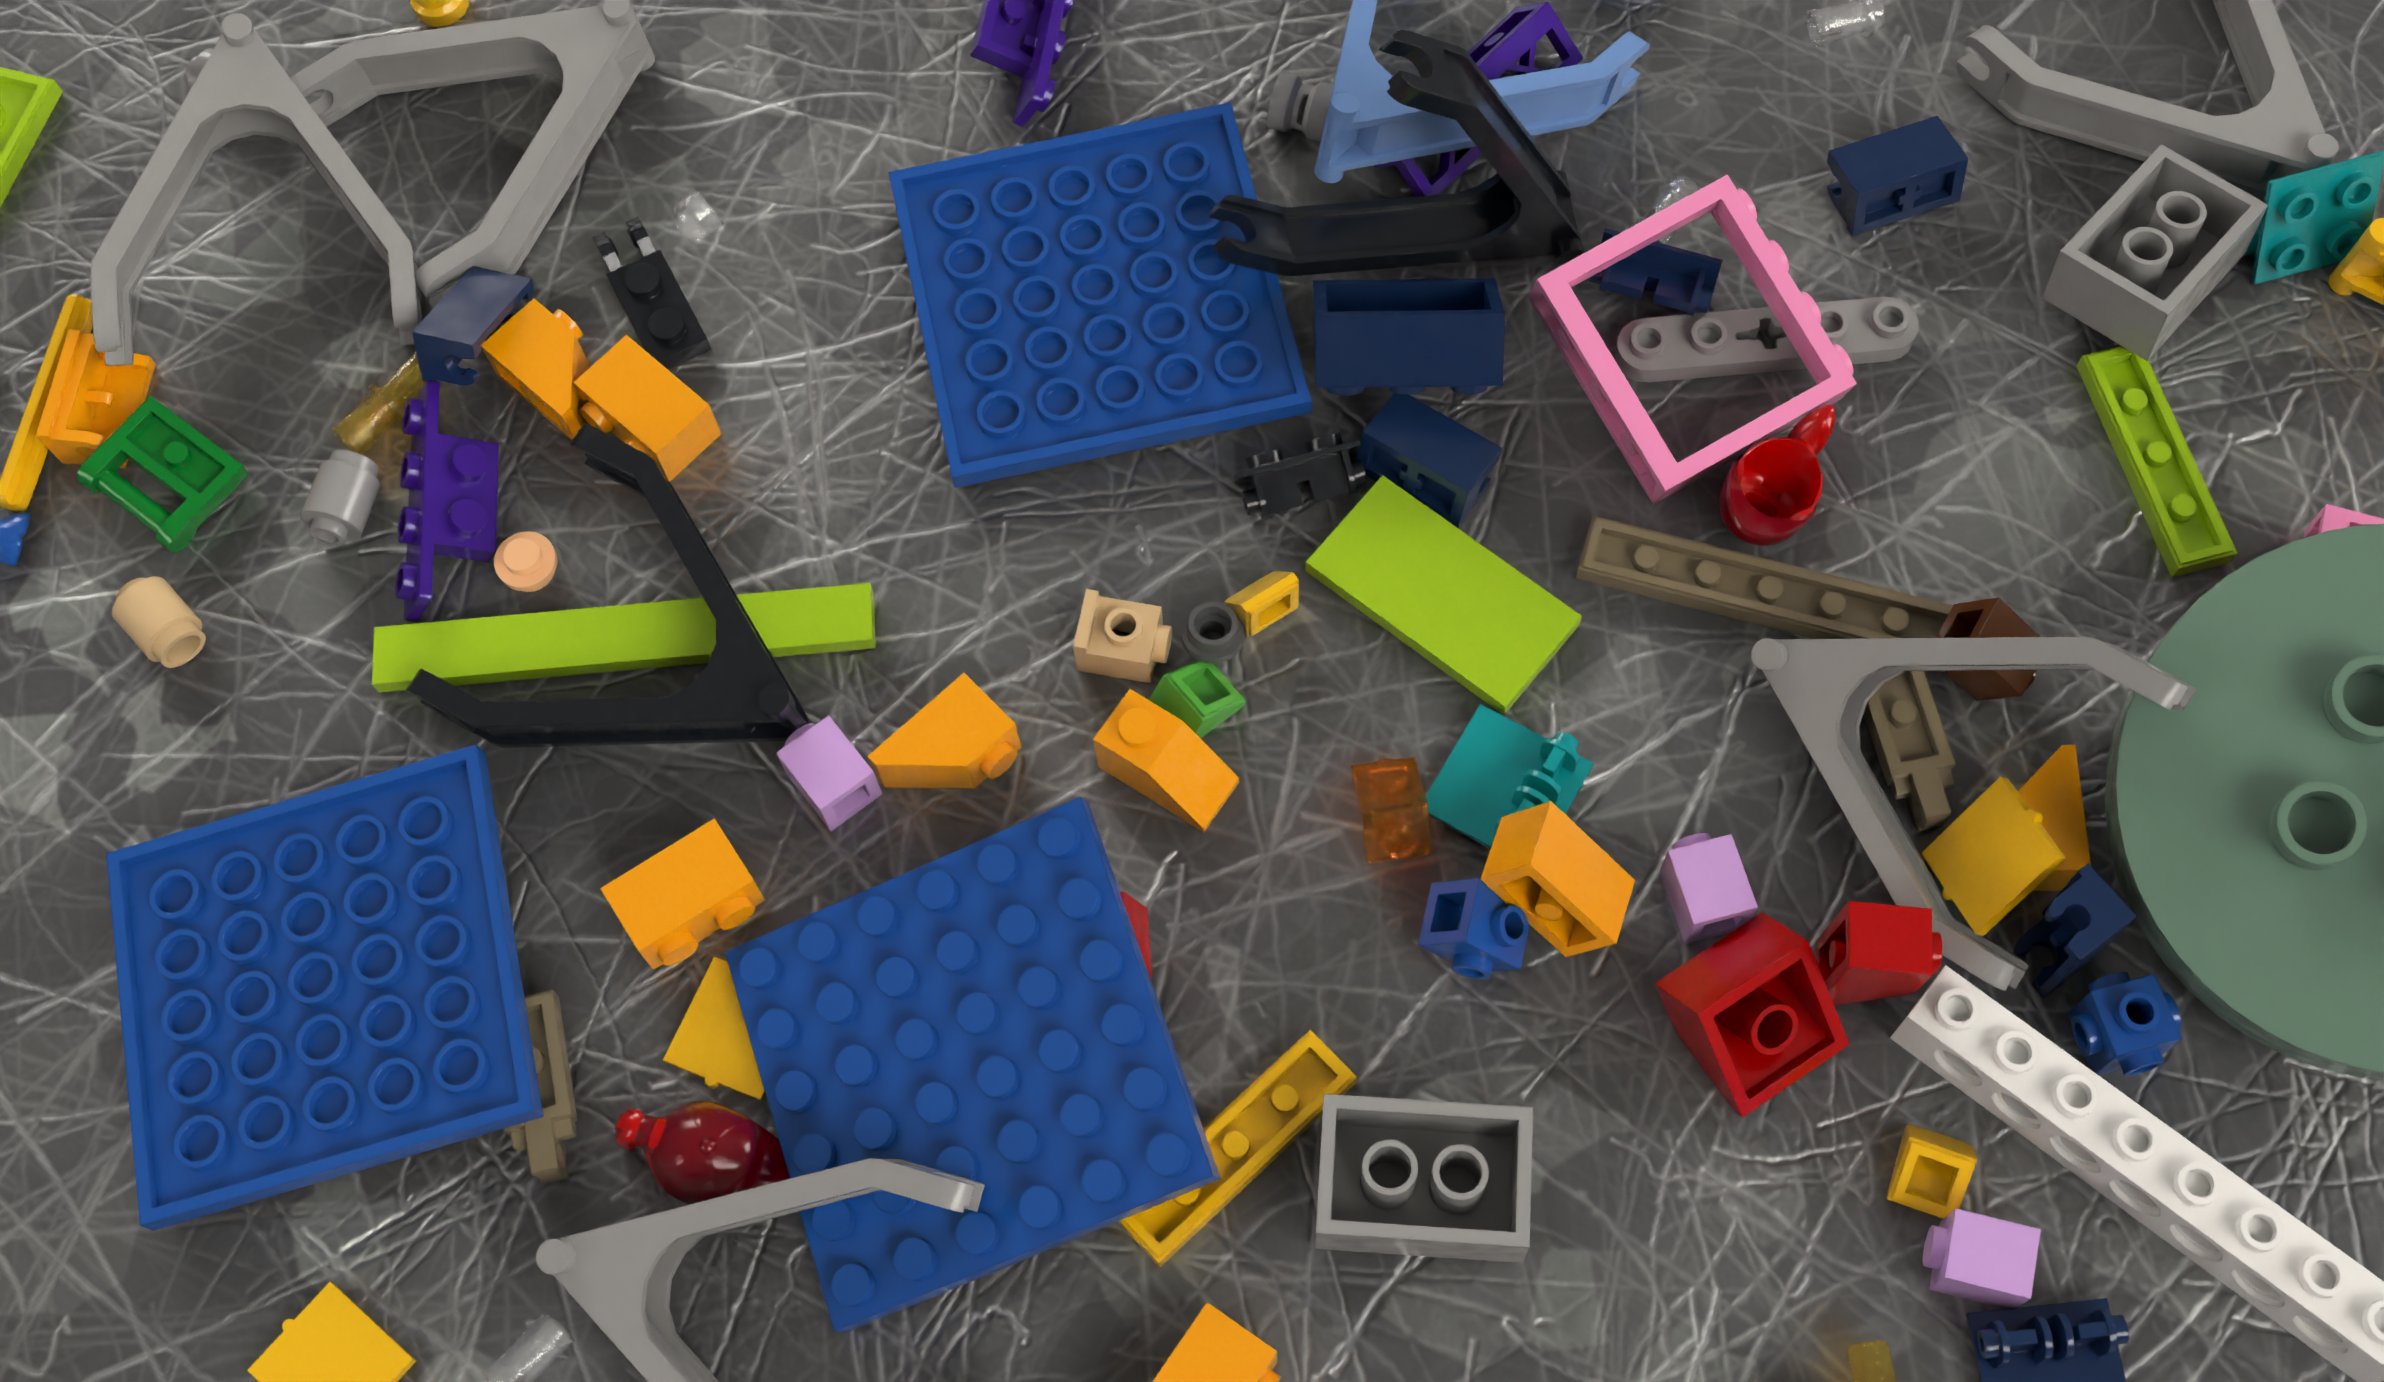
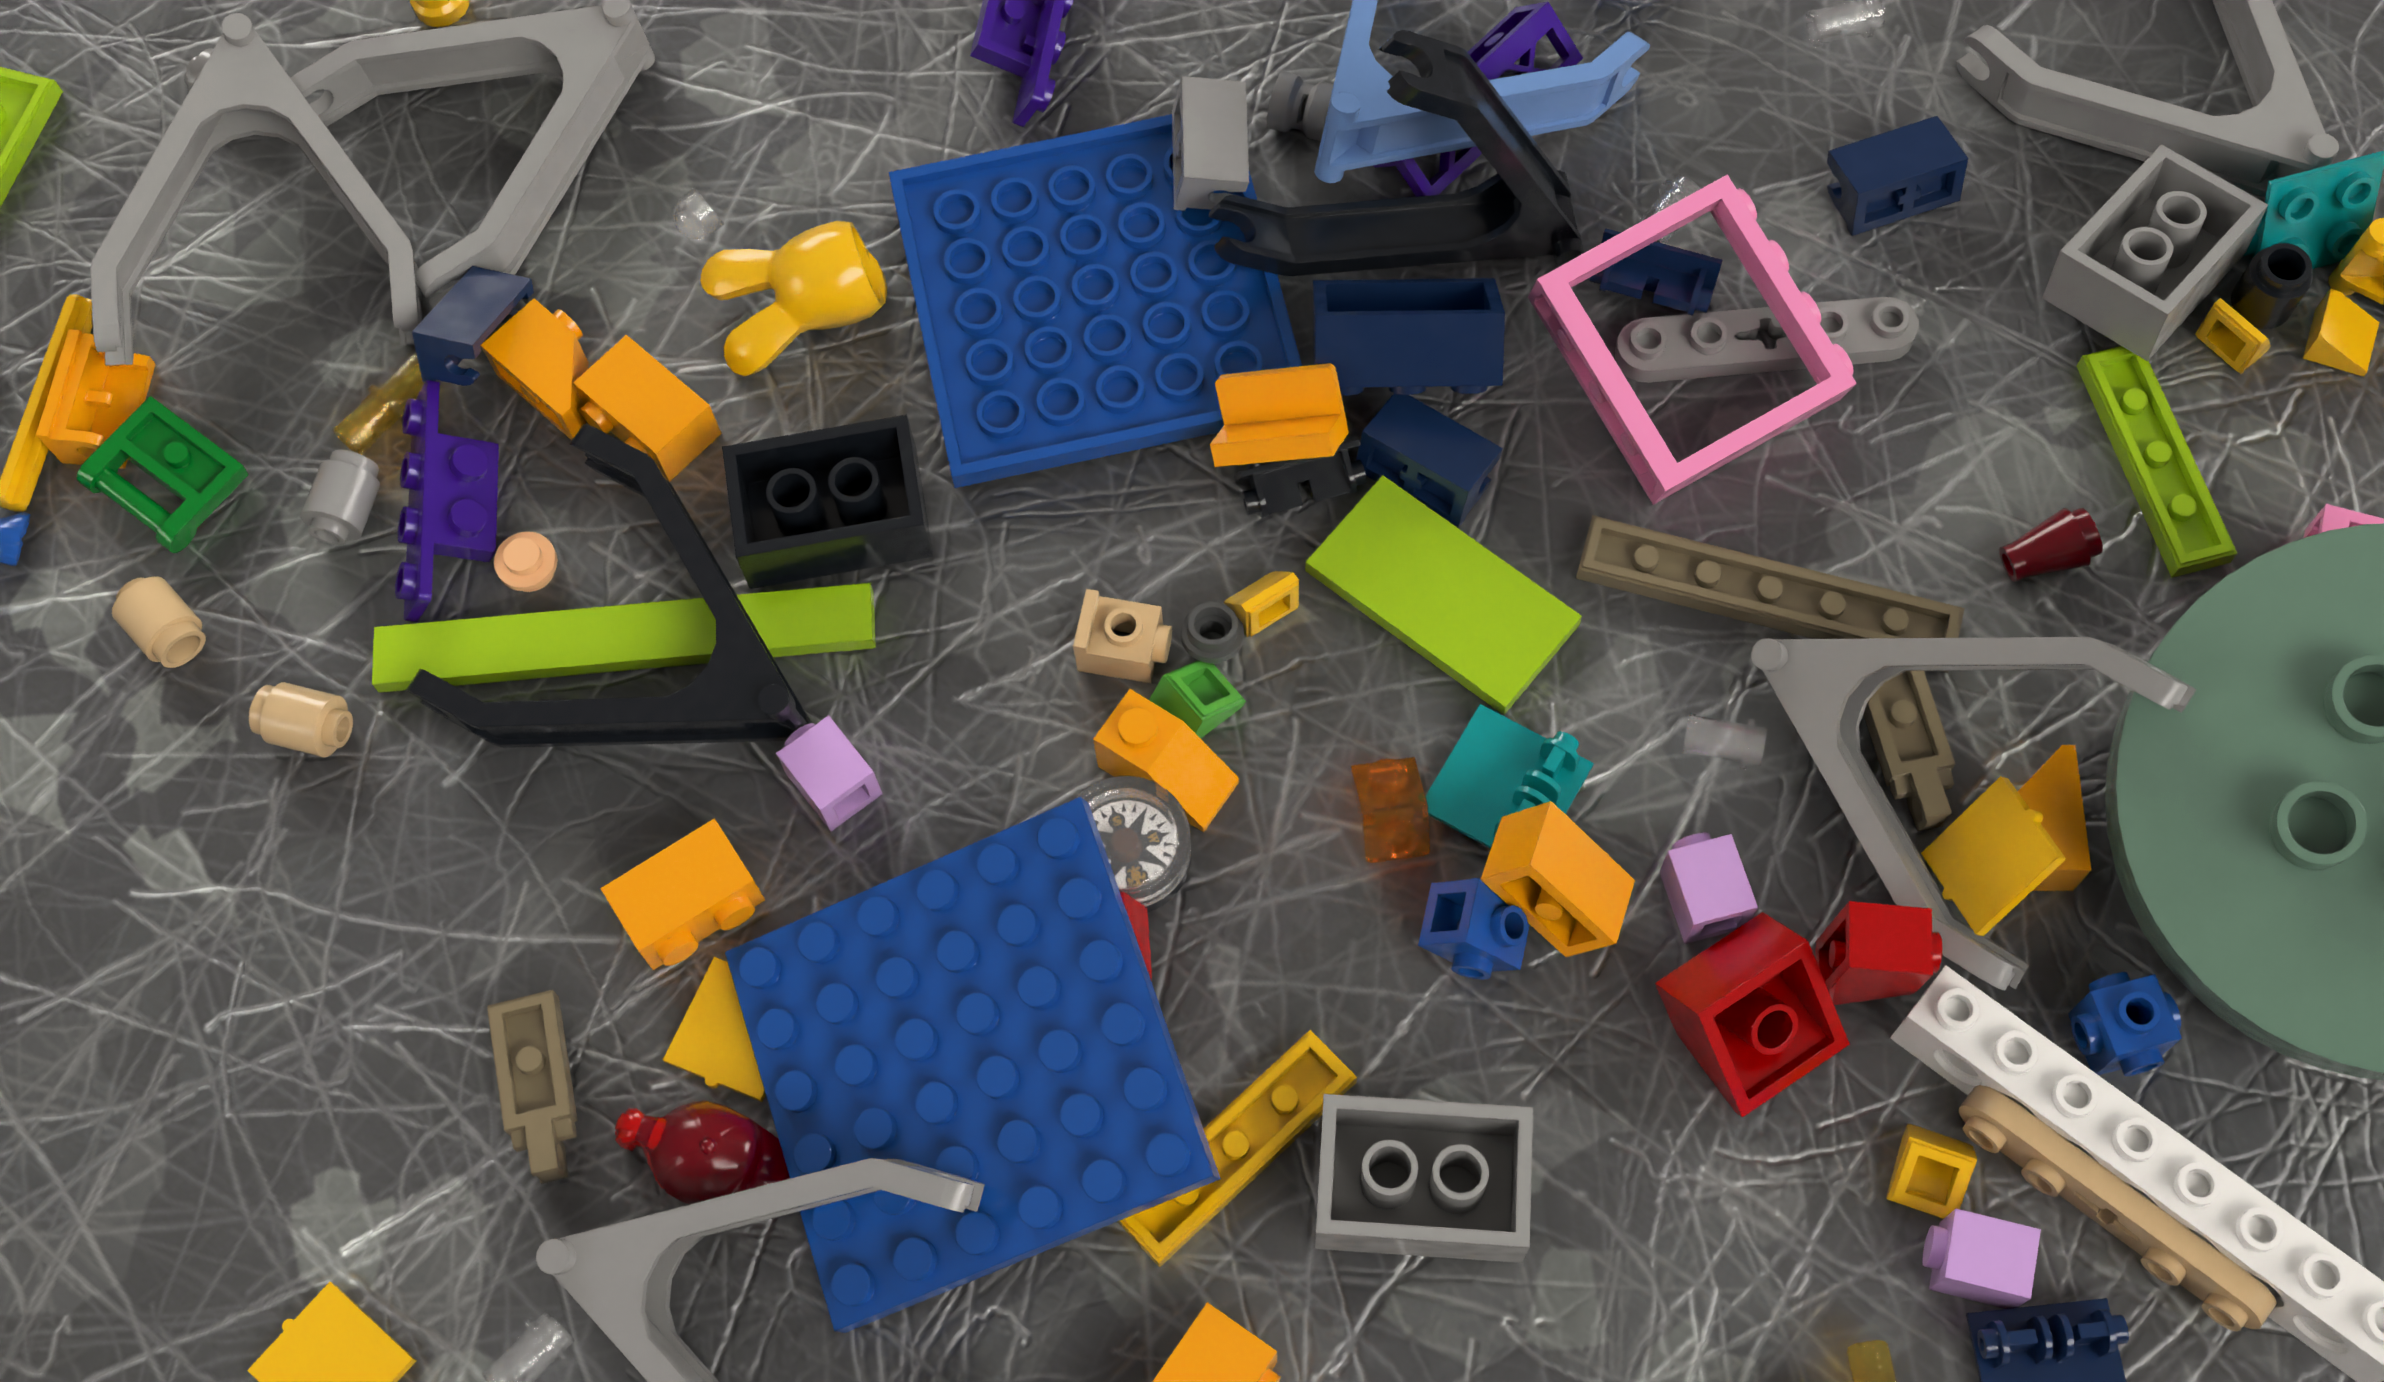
blue plate [106,744,543,1231] -> none
black hinge [592,216,712,370] -> none
light orange slope [867,673,1021,789] -> none
red hair [1718,405,1835,546] -> none
reddish brown brick [1936,597,2041,701] -> none
dark blue hinge [2013,864,2137,998] -> none
none -> tan brick [249,682,353,757]
none -> yellow piece [700,220,887,376]
none -> black brick [722,414,933,589]
none -> clear piece [1075,776,1192,912]
none -> light grey hinge [1172,76,1249,211]
none -> light orange panel [1210,363,1349,467]
none -> clear pin [1683,713,1767,770]
none -> tan piece [1959,1085,2277,1332]
none -> dark red cone [1999,508,2103,582]
none -> yellow slope [2195,298,2271,374]
none -> black brick [2231,243,2313,329]
none -> yellow slope [2303,288,2380,377]

